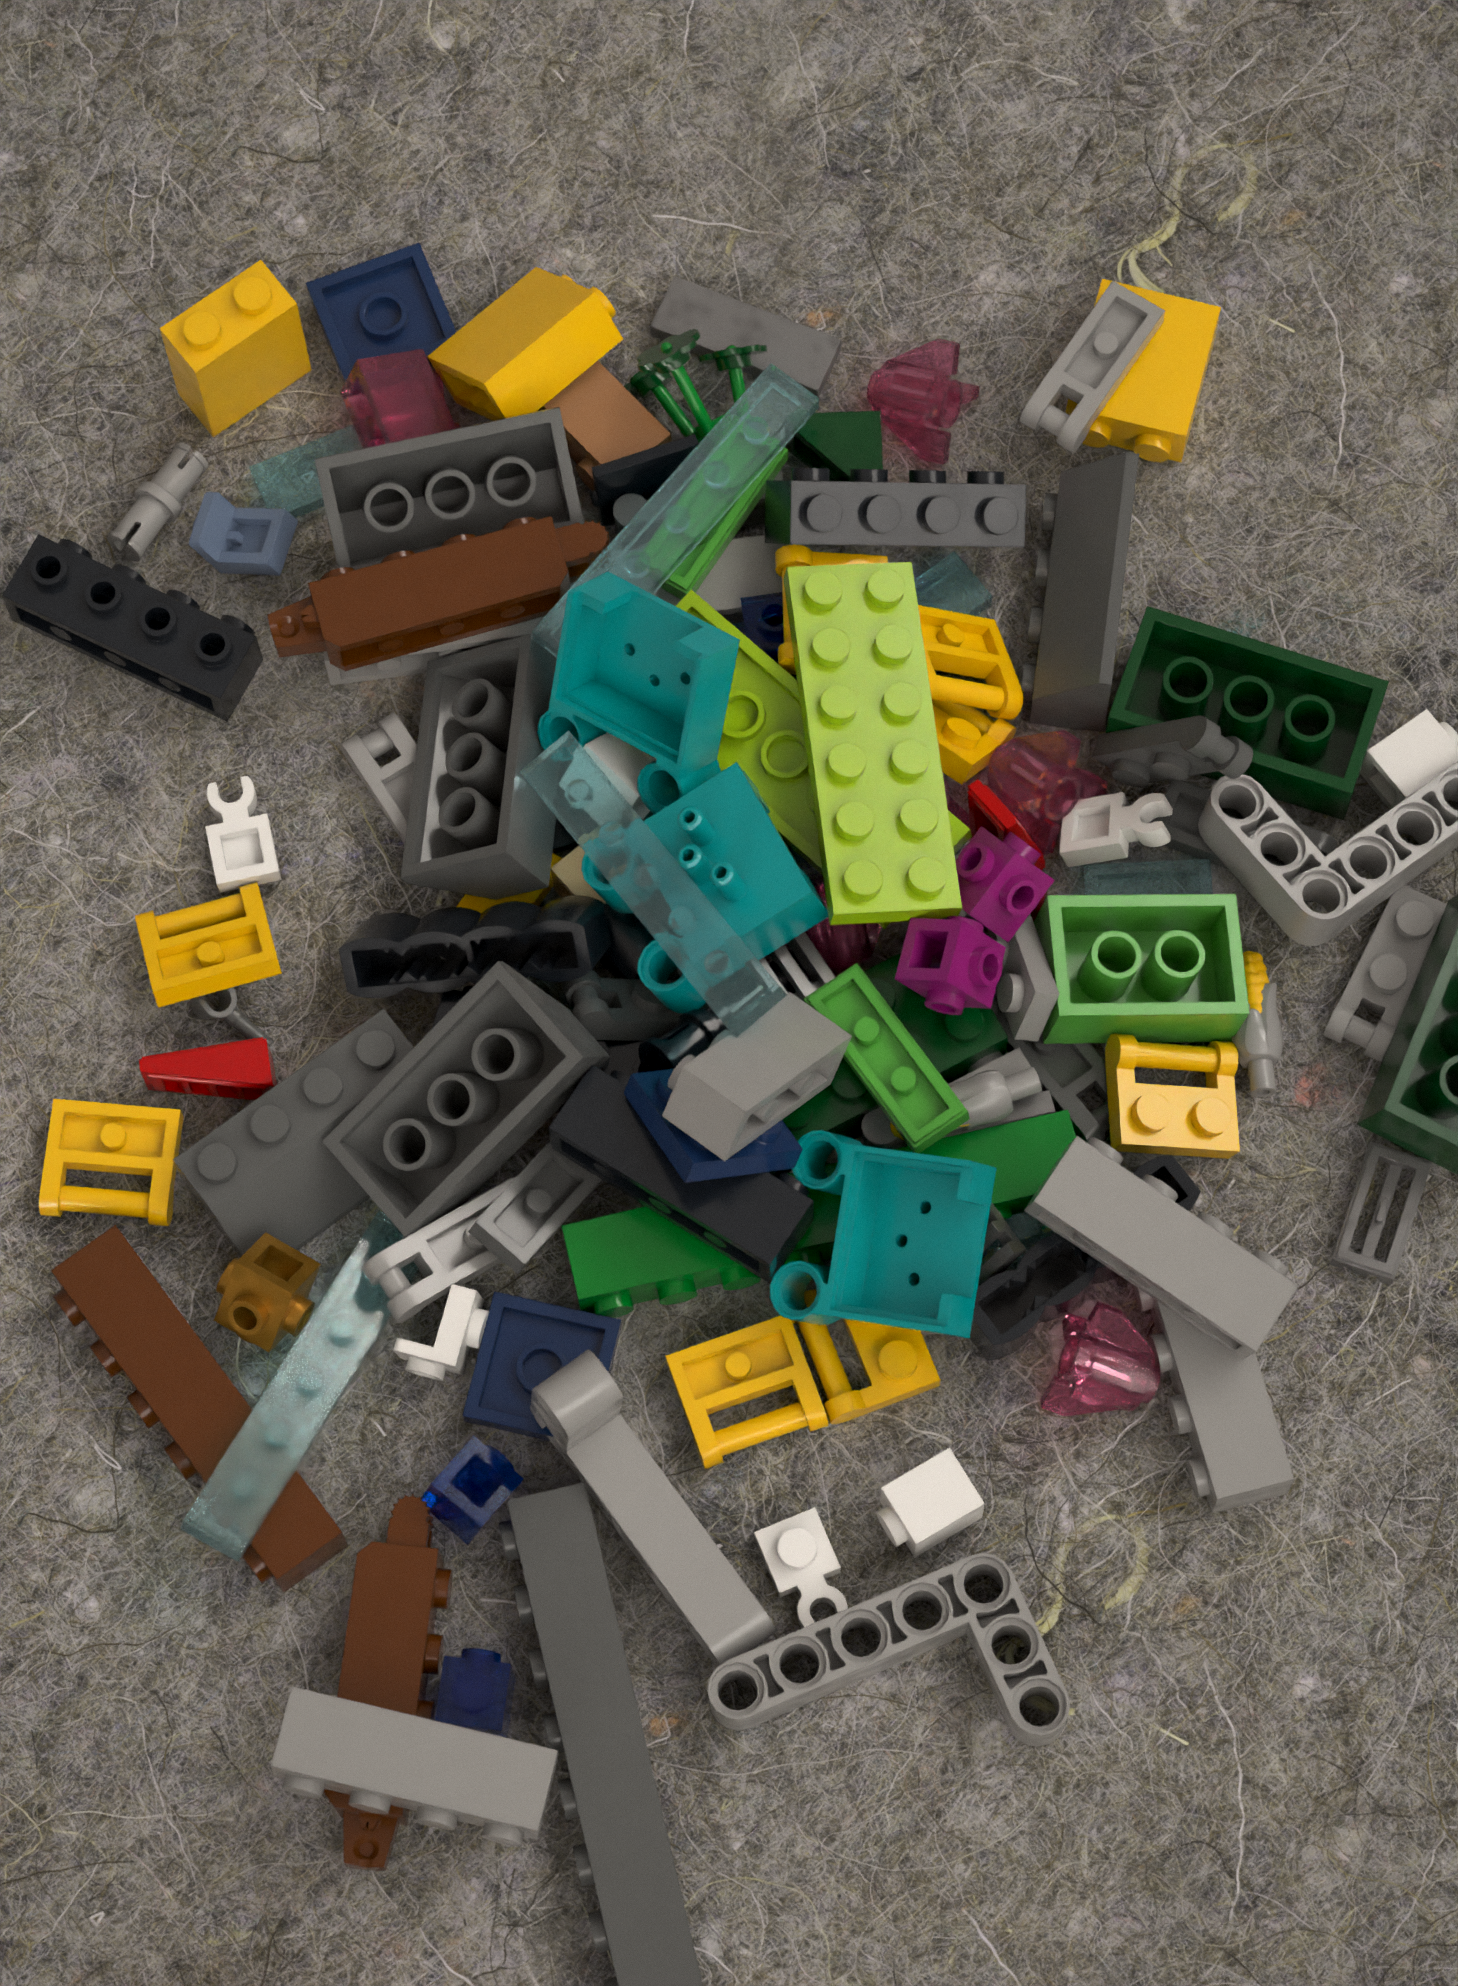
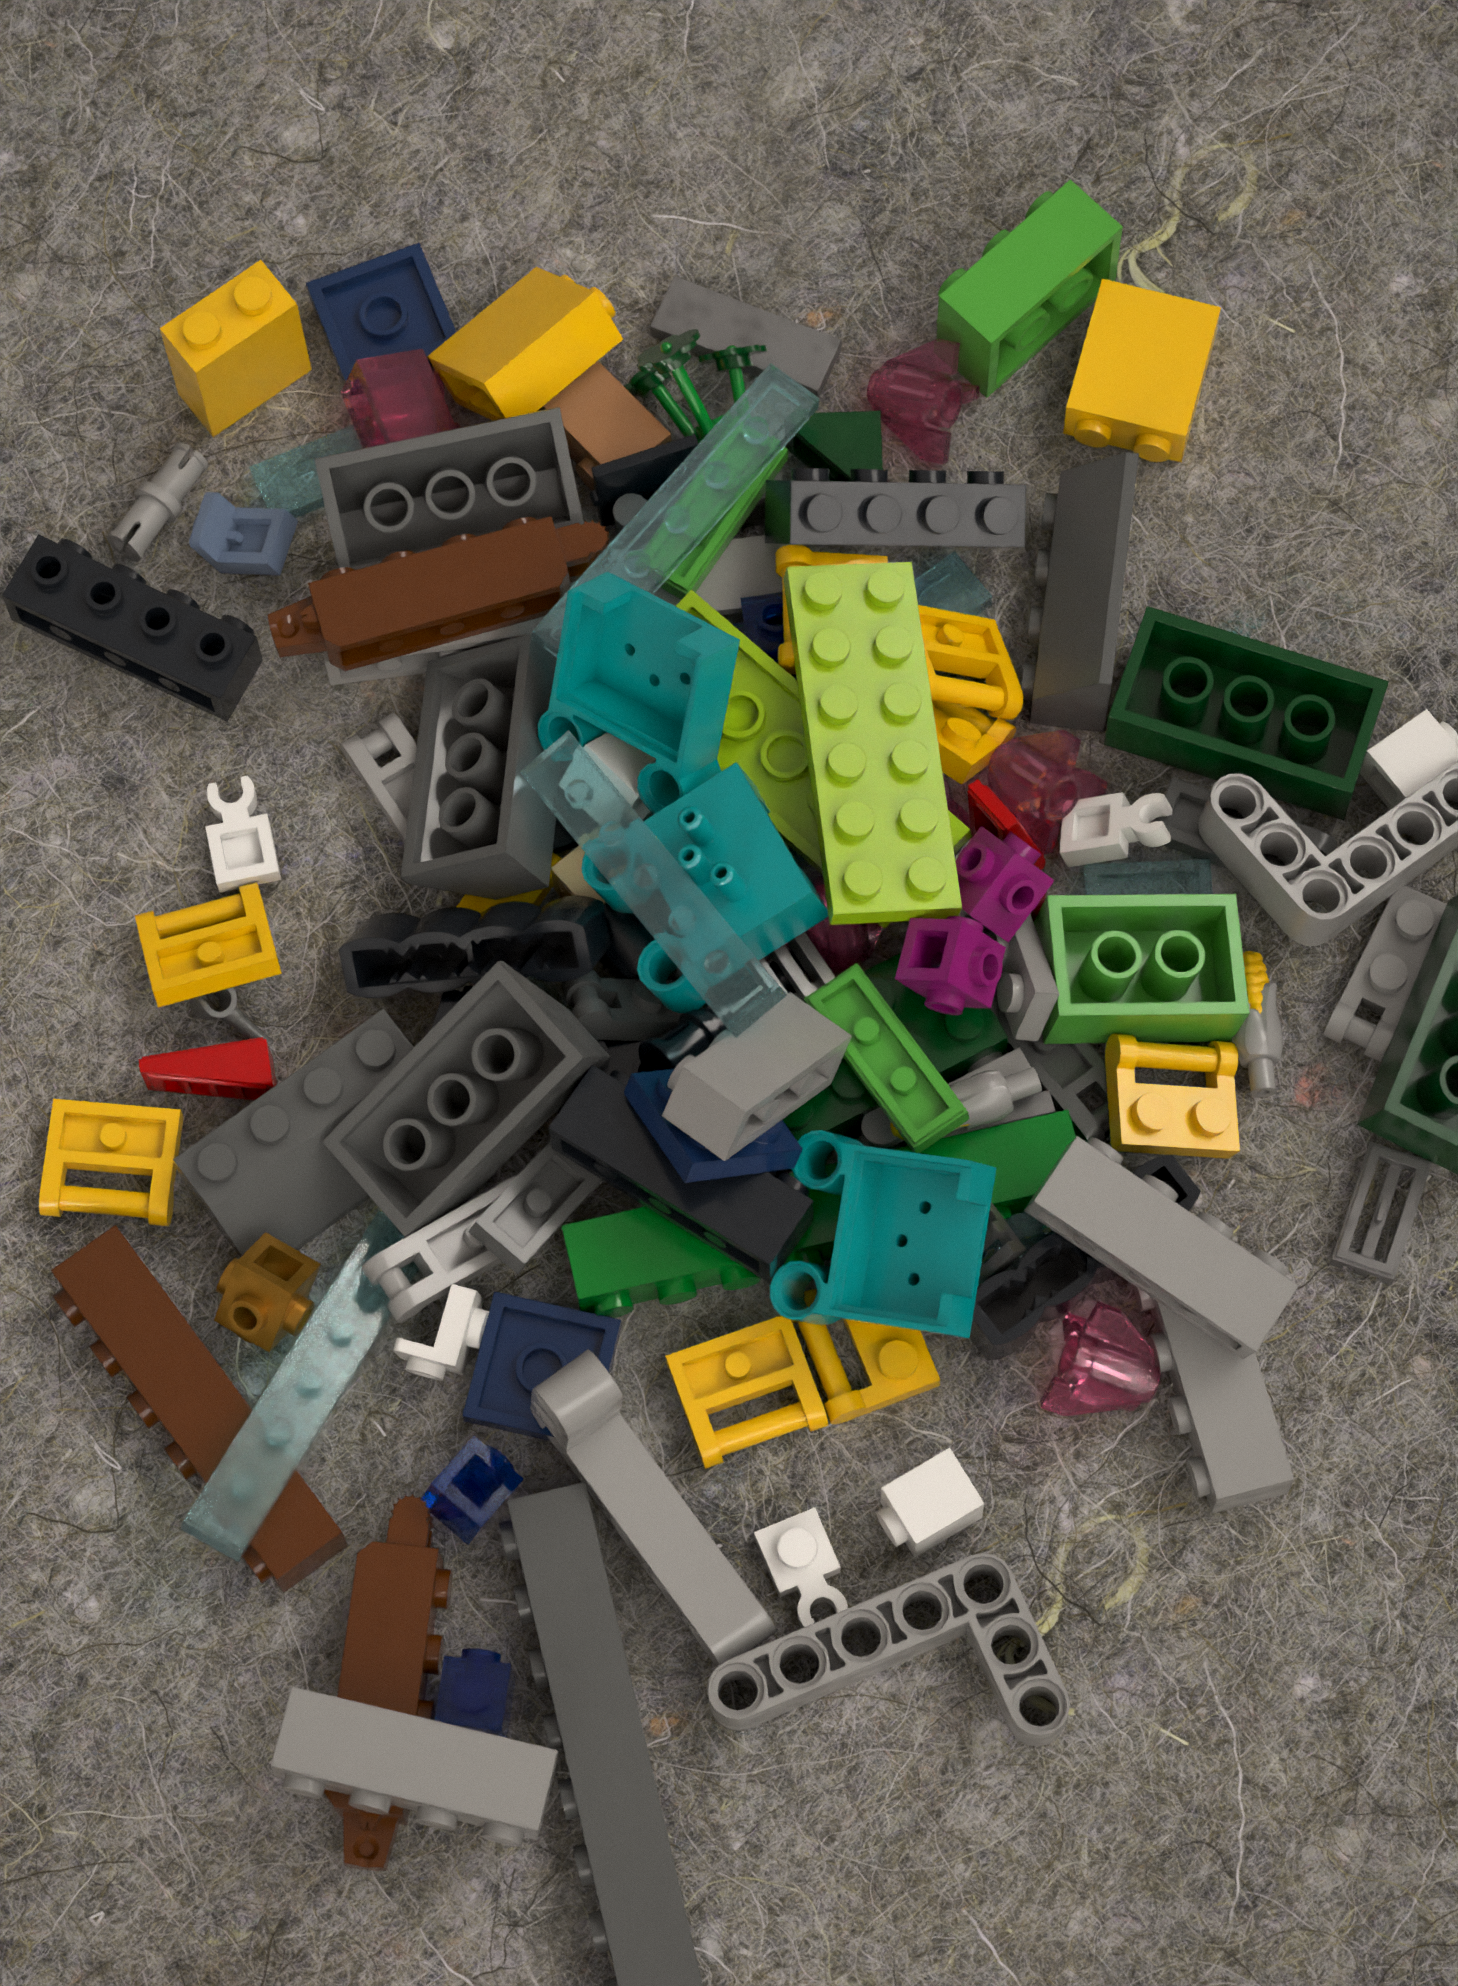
light grey plate [1020,281,1165,453] -> none
dark grey plate [1091,715,1253,788] -> none
none -> bright green brick [936,180,1123,398]

